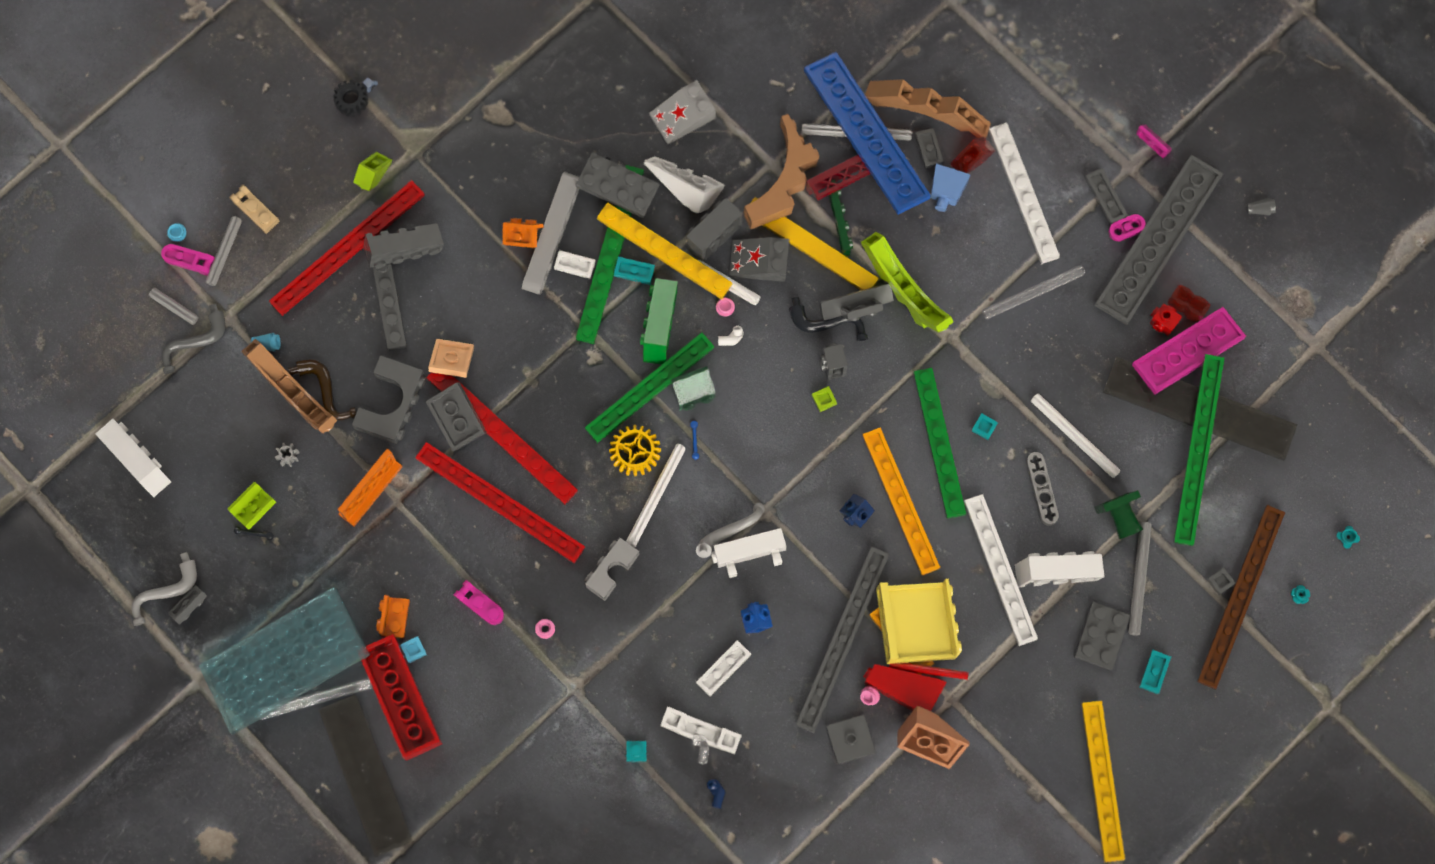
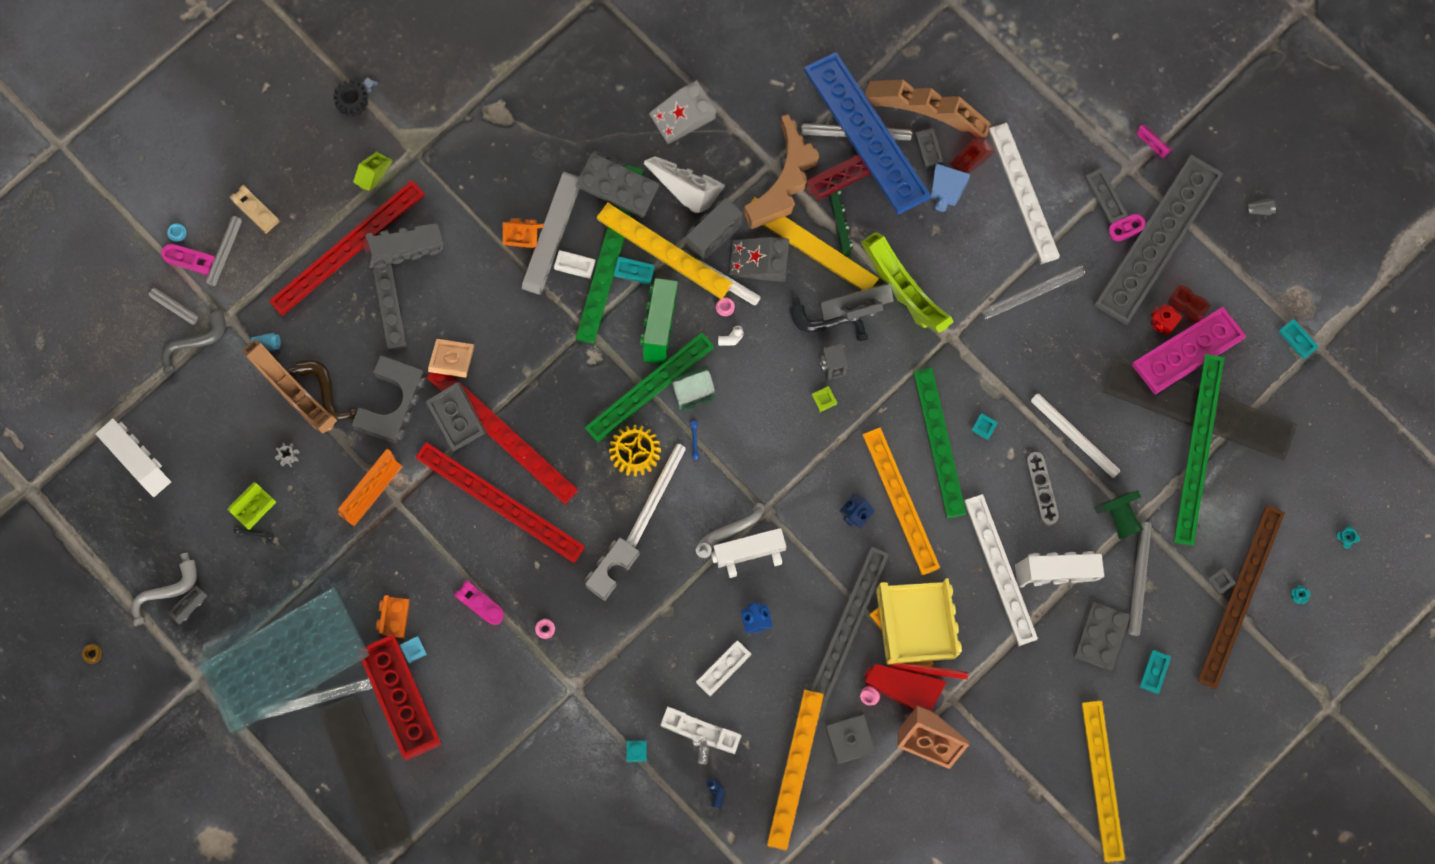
none -> pearl gold plate [82,644,102,664]
none -> light orange plate [767,690,824,851]
none -> teal plate [1278,319,1319,360]

